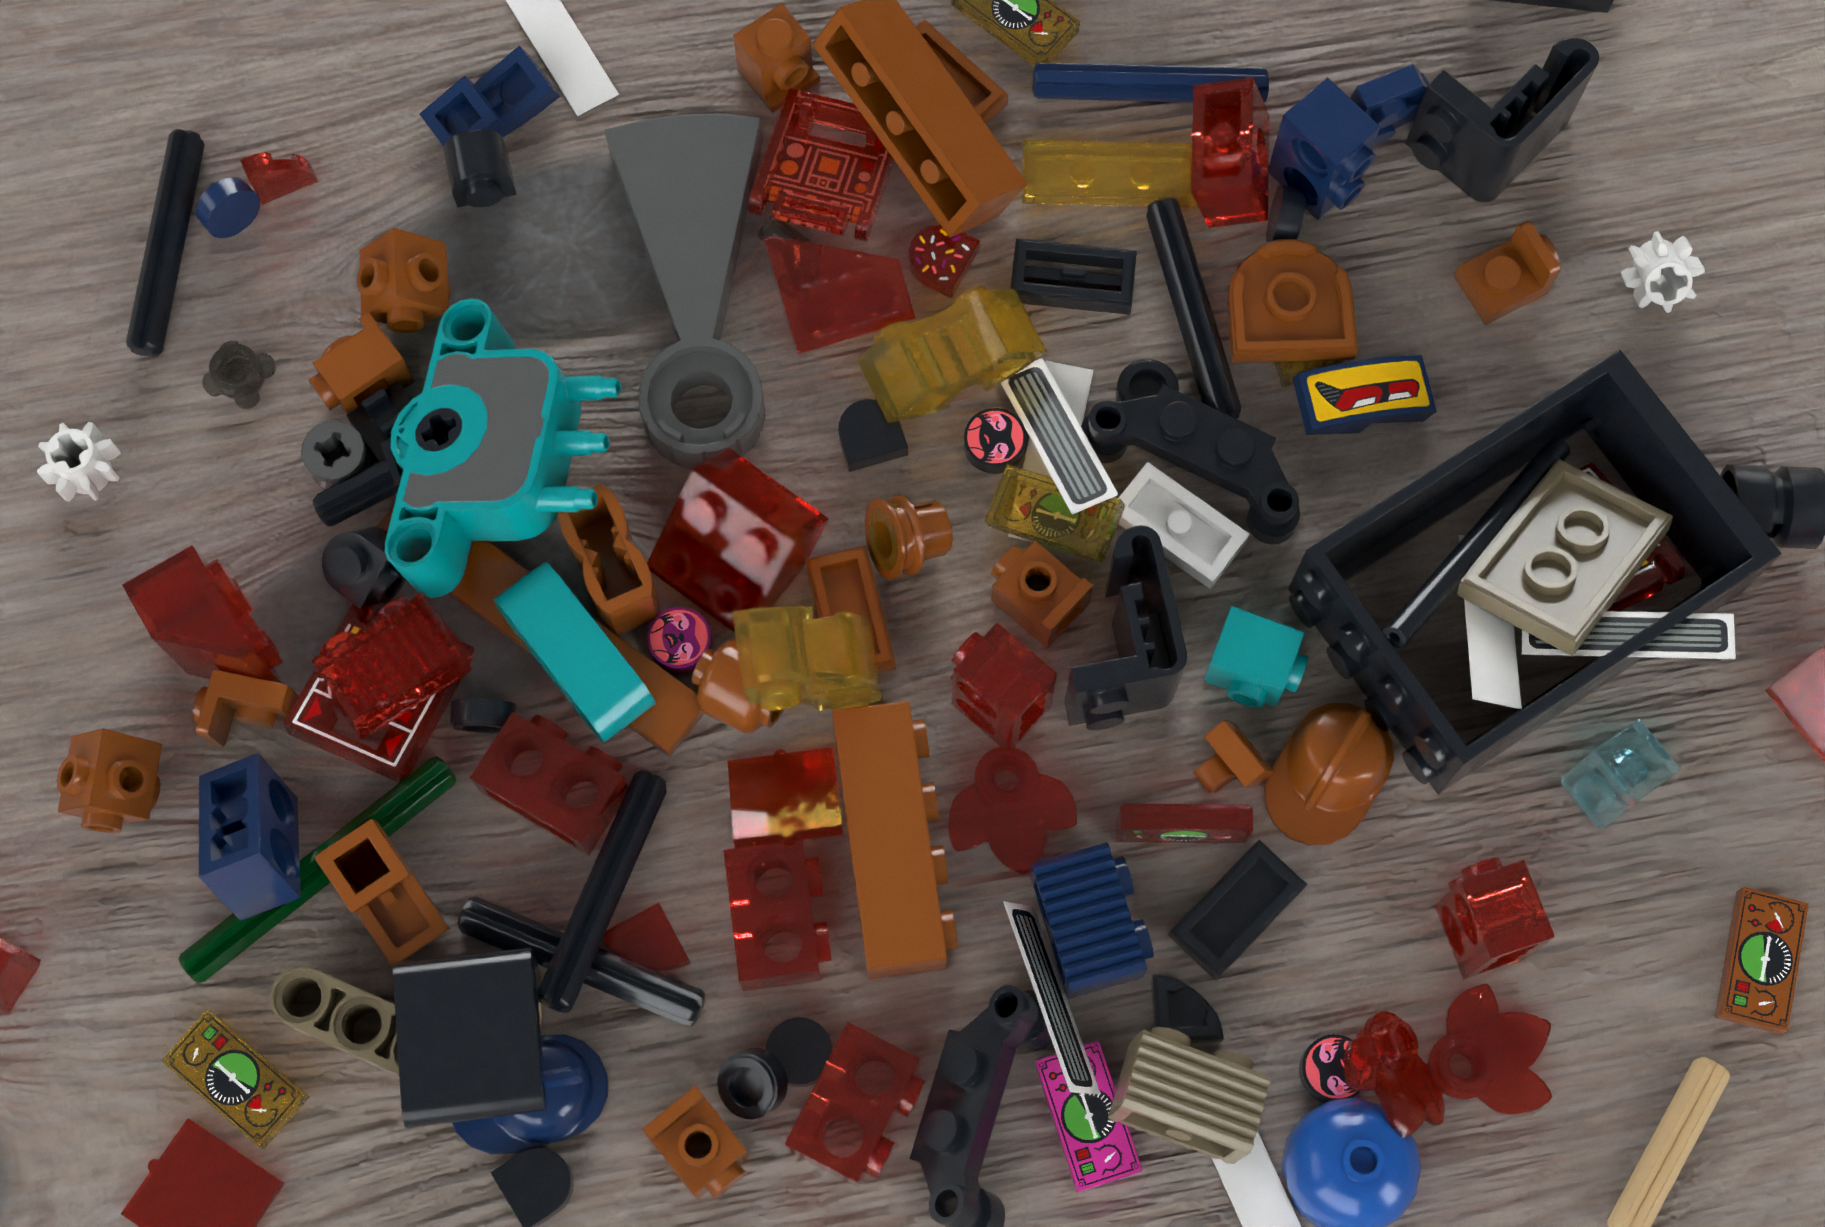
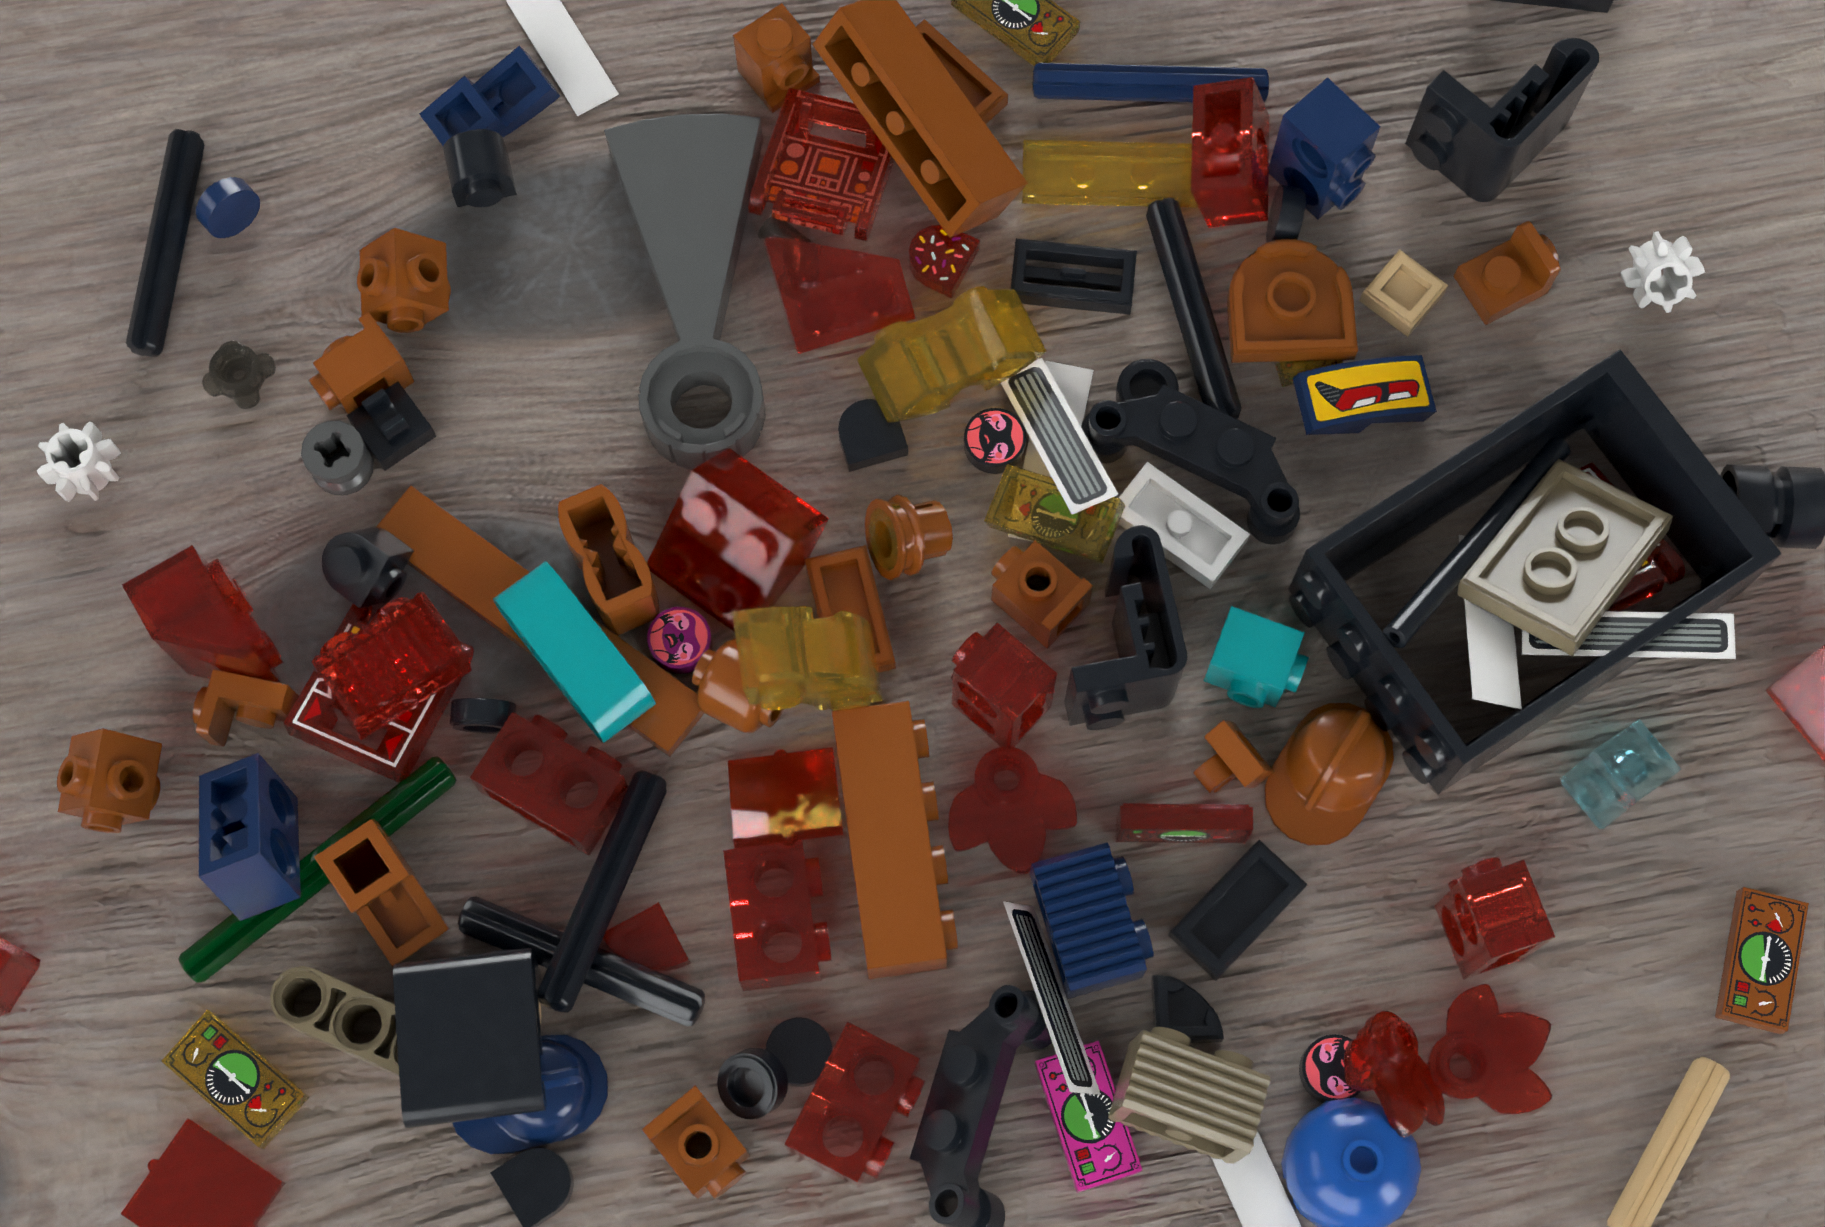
clear red tile [240,152,318,205] -> none
teal piece [312,298,621,598] -> none
dark blue wing [1350,64,1430,147] -> none
none -> tan tile [1359,249,1448,337]

